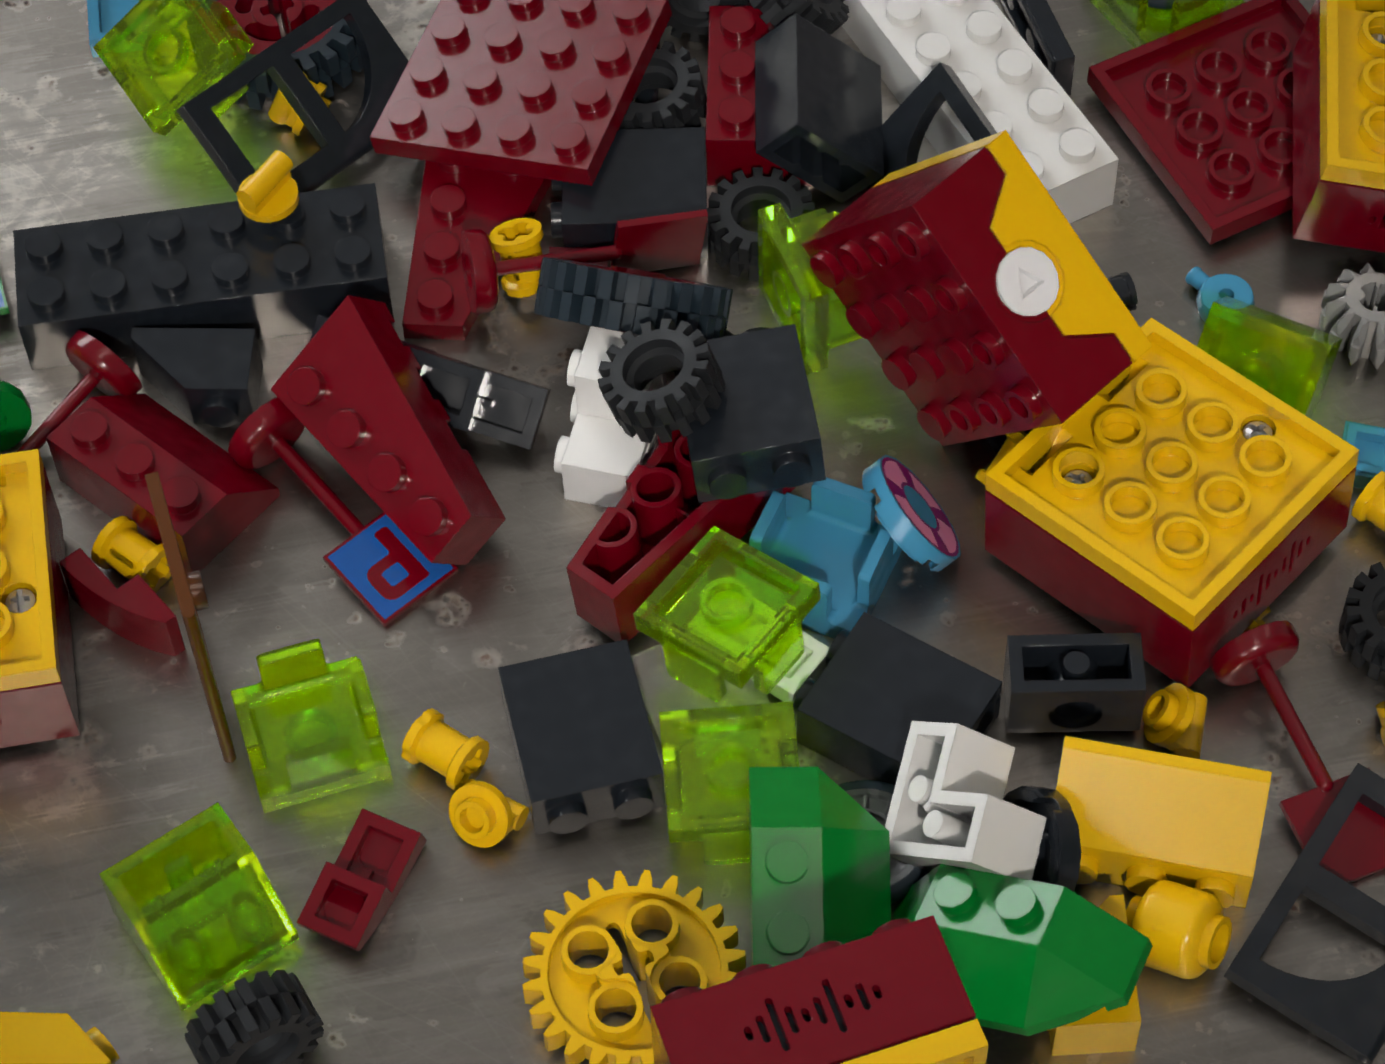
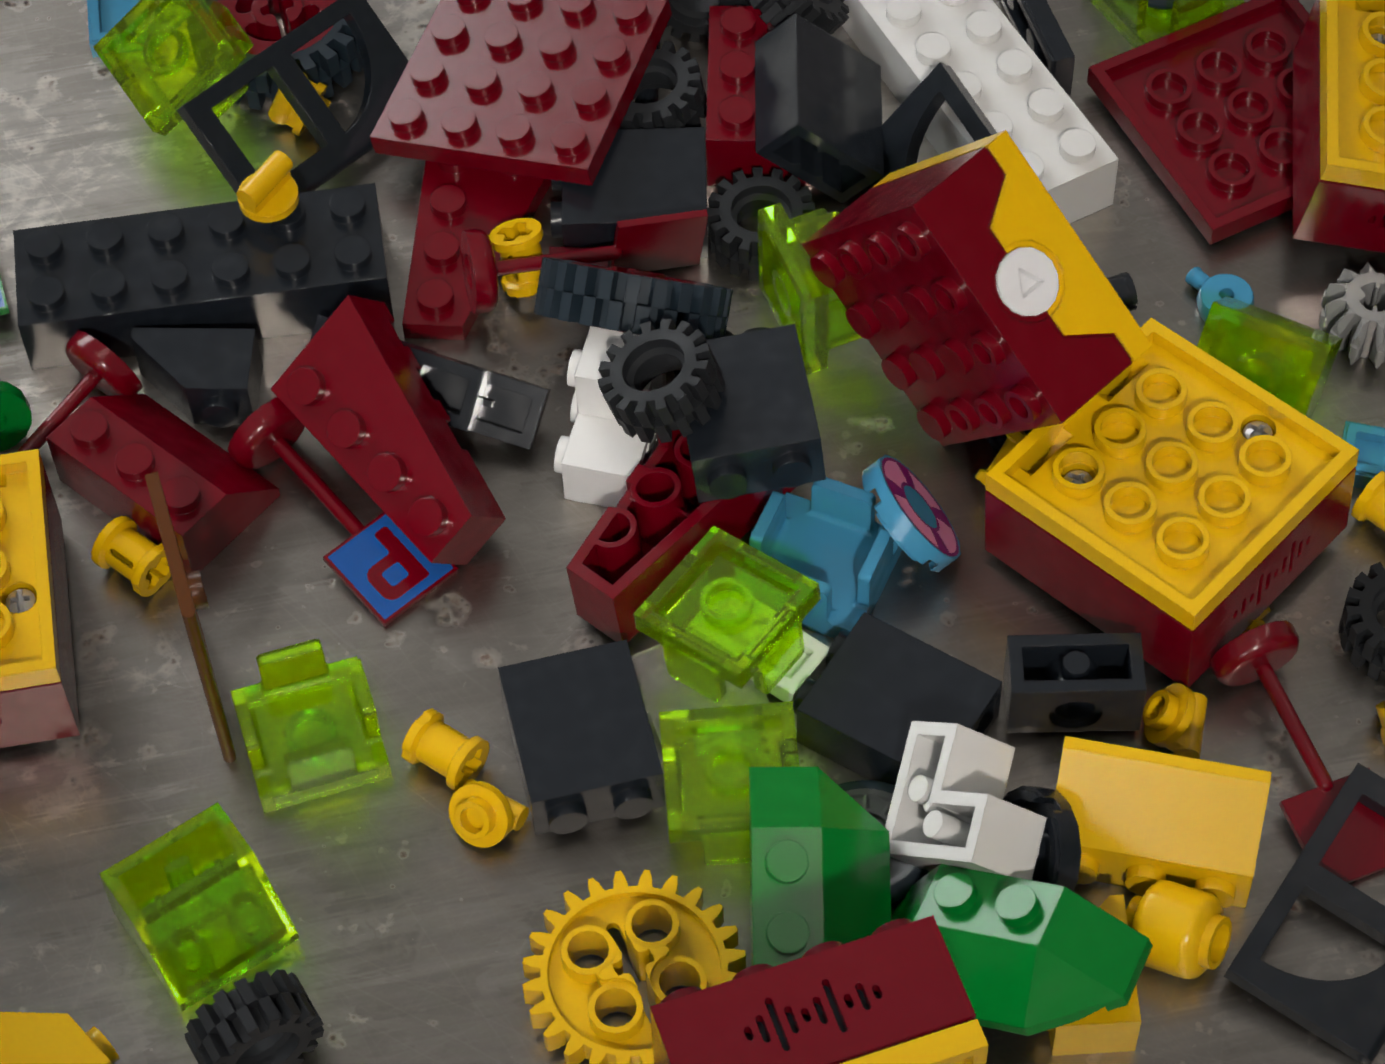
dark red slope [59,548,186,657] -> none
dark red slope [296,808,427,951] -> none

